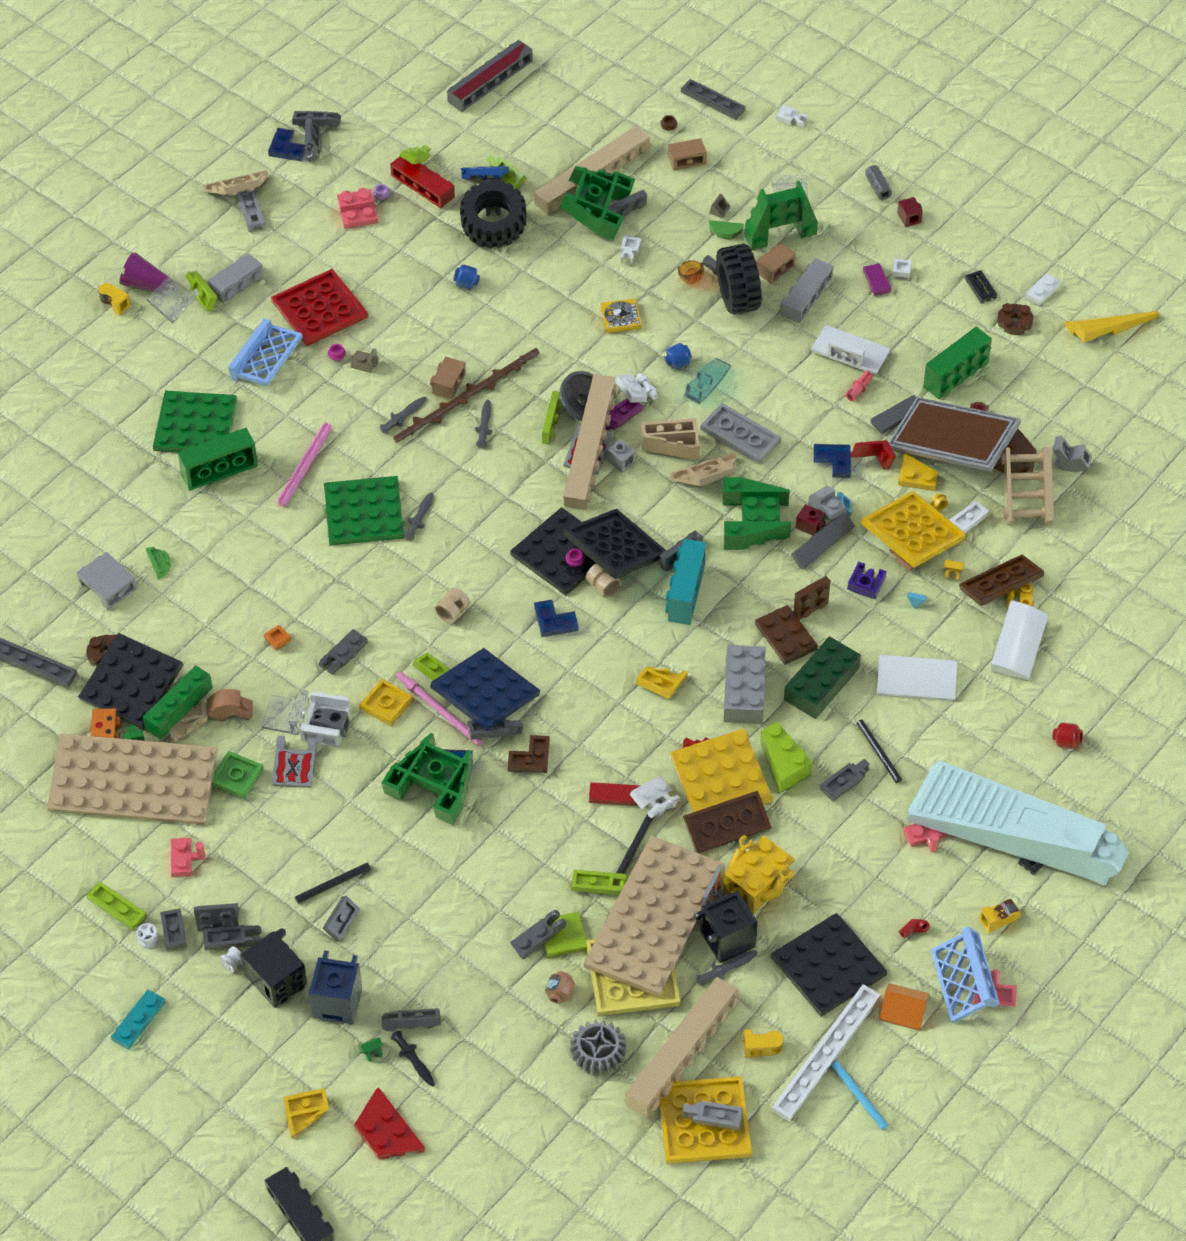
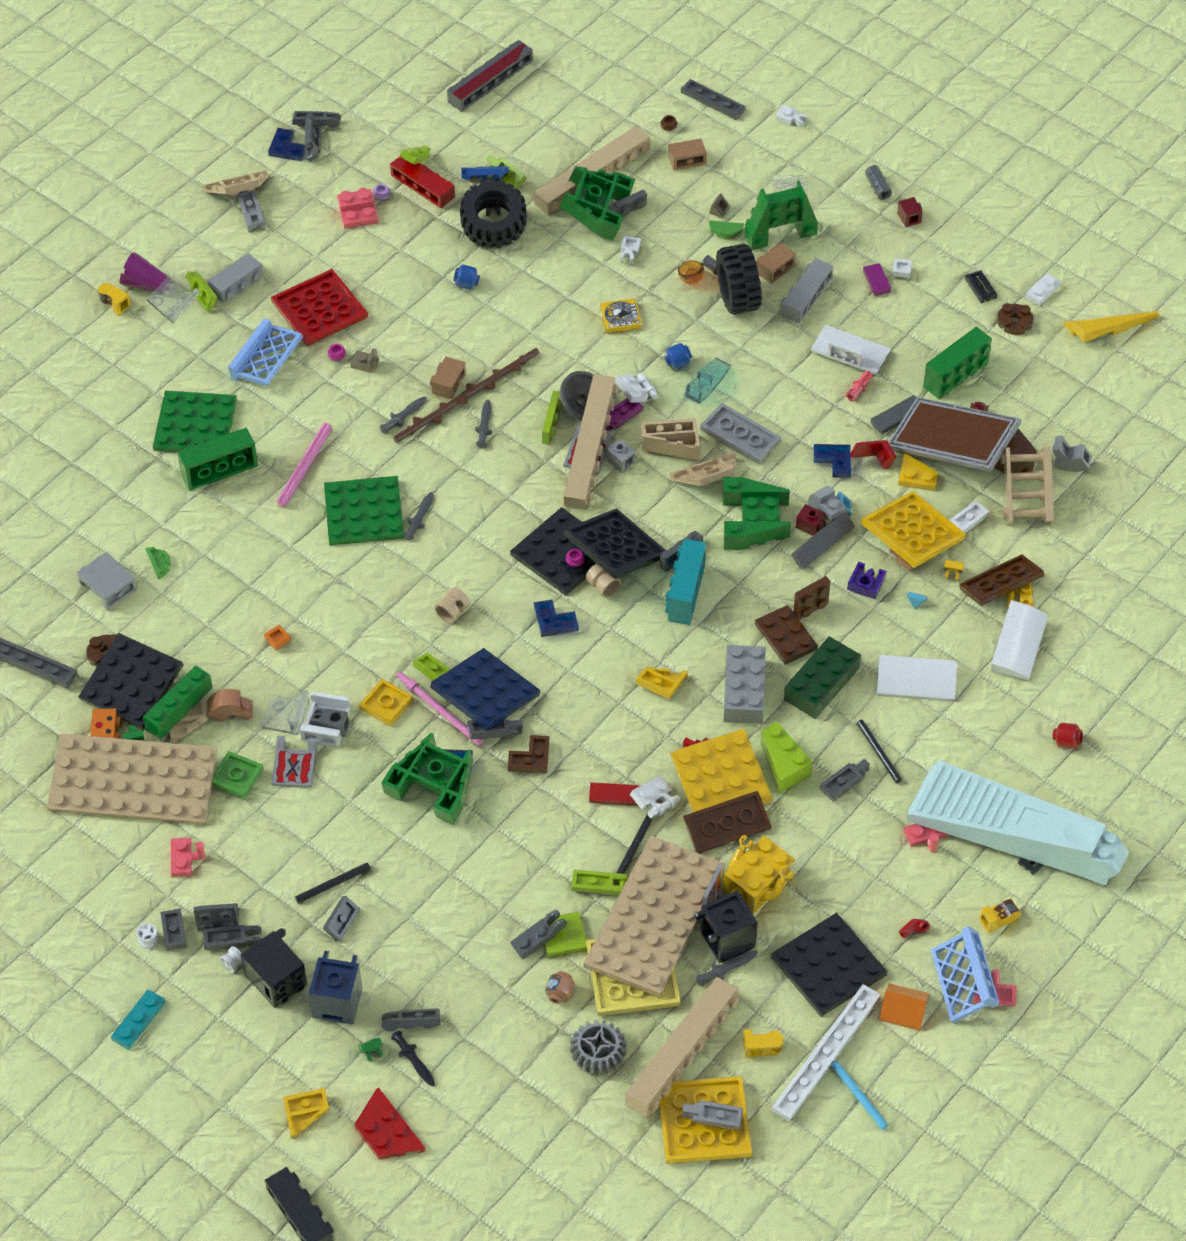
lime plate [86,881,147,931] -> none
dark grey hinge [319,629,368,674] -> none
yellow plate [930,494,948,511] -> none

